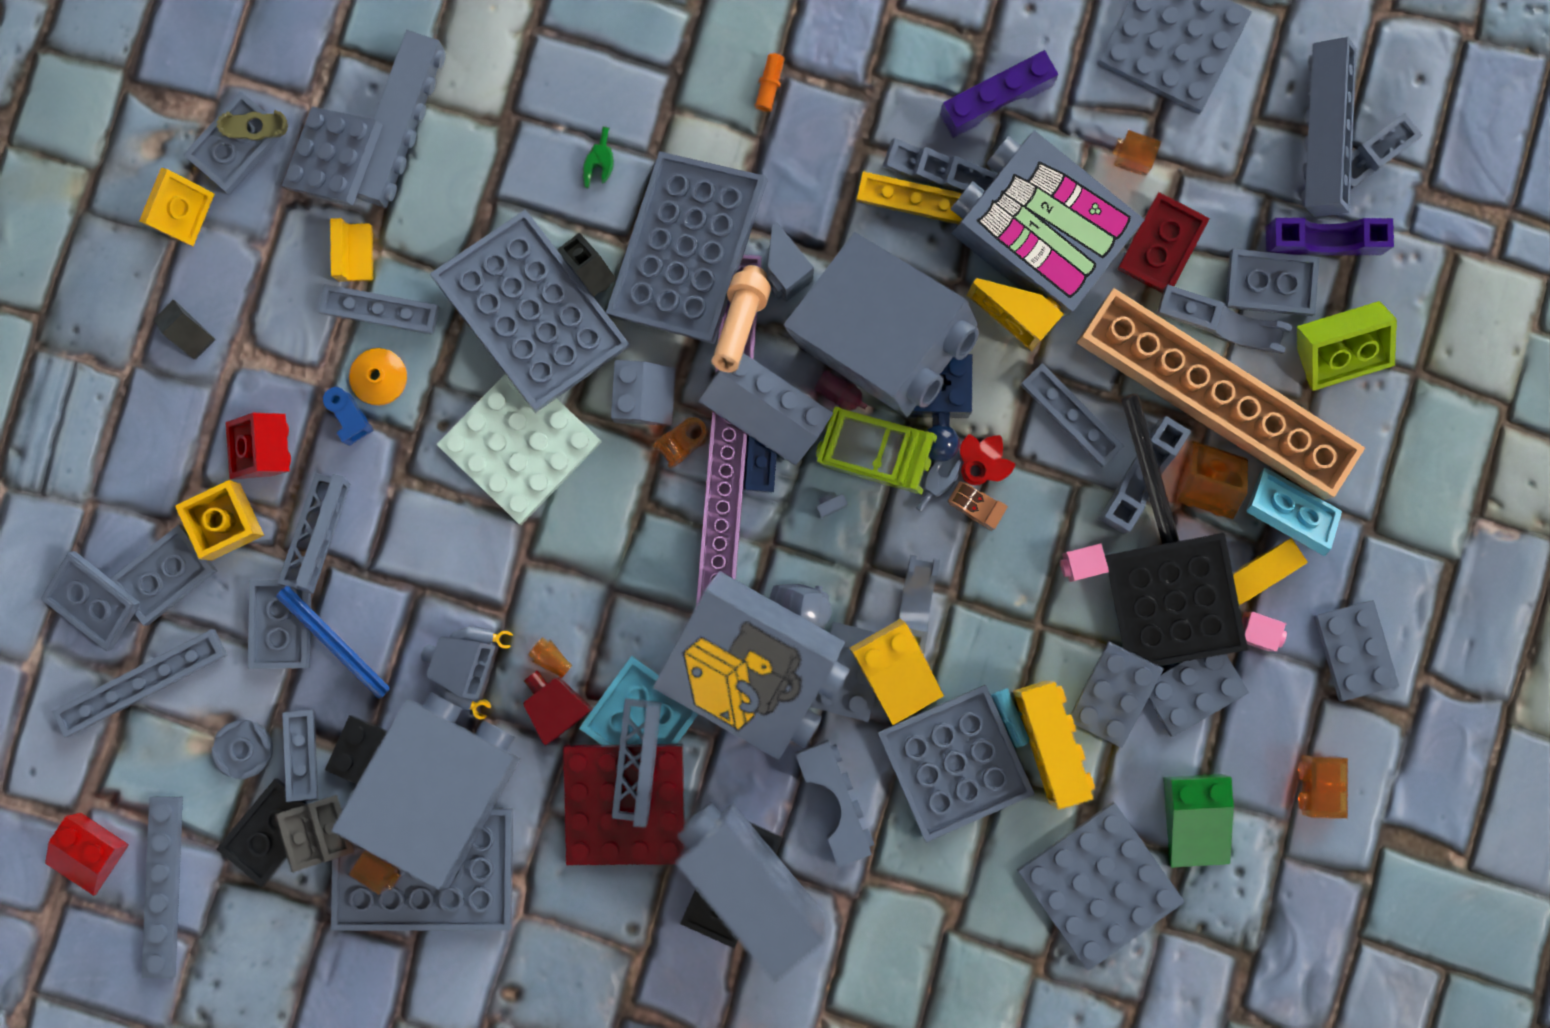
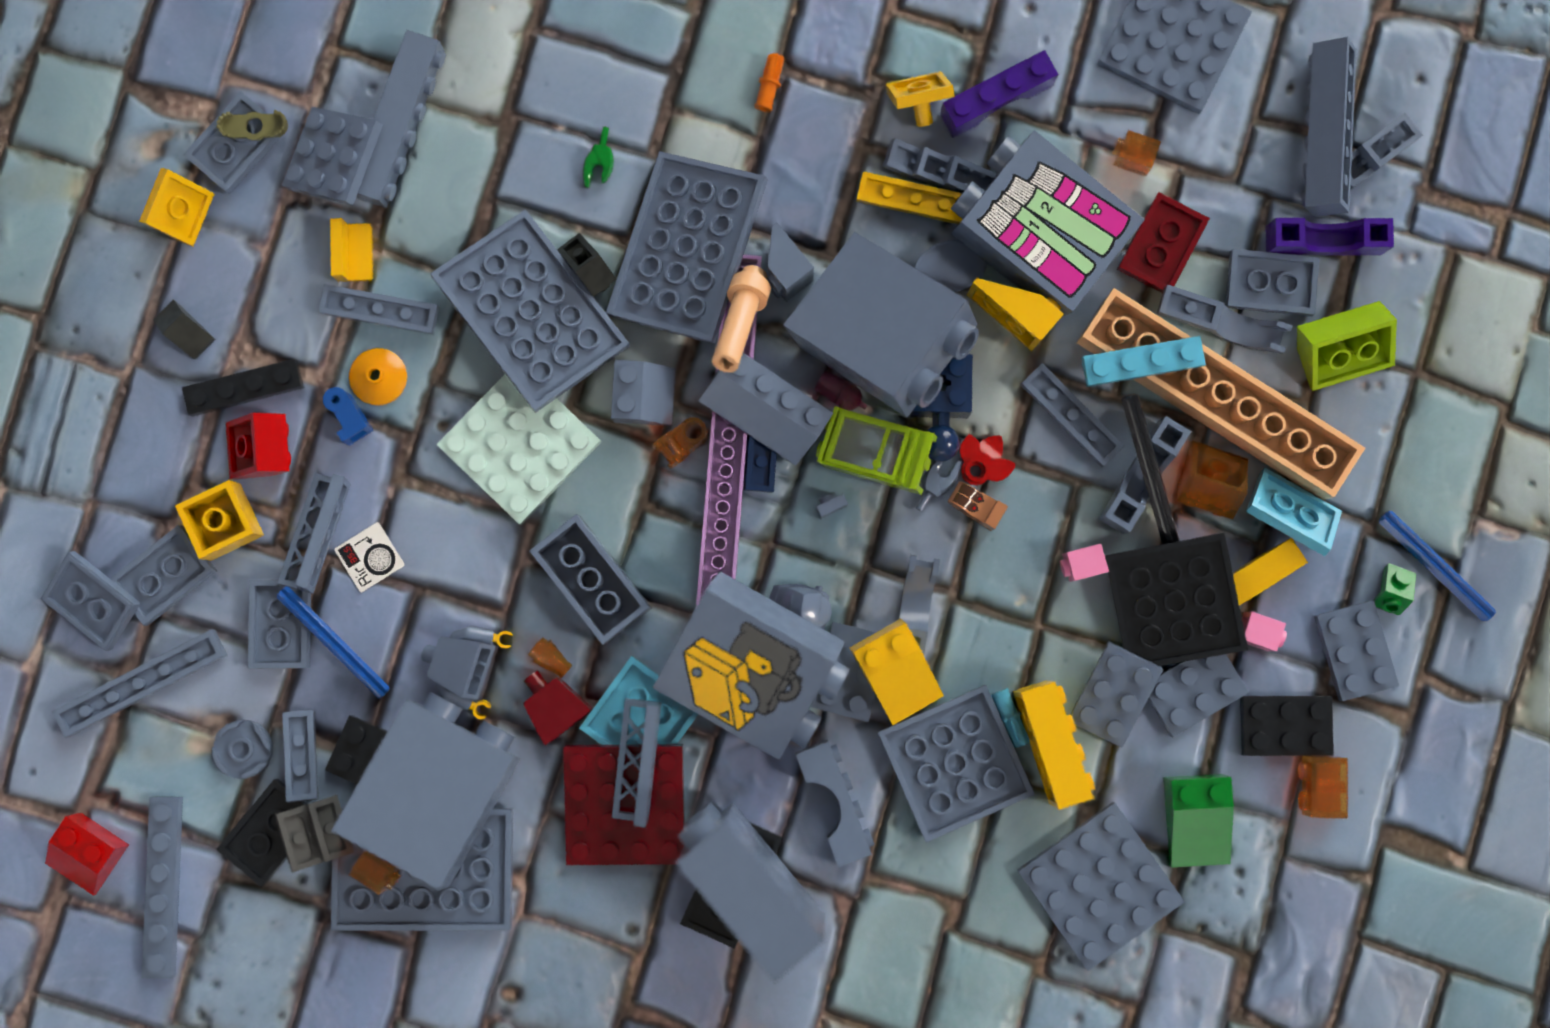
none -> black plate [182,359,304,417]
none -> white sticker [334,522,405,592]
none -> sand blue brick [530,514,652,645]
none -> yellow tile [886,71,955,127]
none -> sand blue piece [914,240,988,293]
none -> medium azure plate [1081,336,1206,387]
none -> black plate [1240,696,1334,756]
none -> green bracket [1373,563,1416,615]
none -> blue axle [1379,511,1496,621]

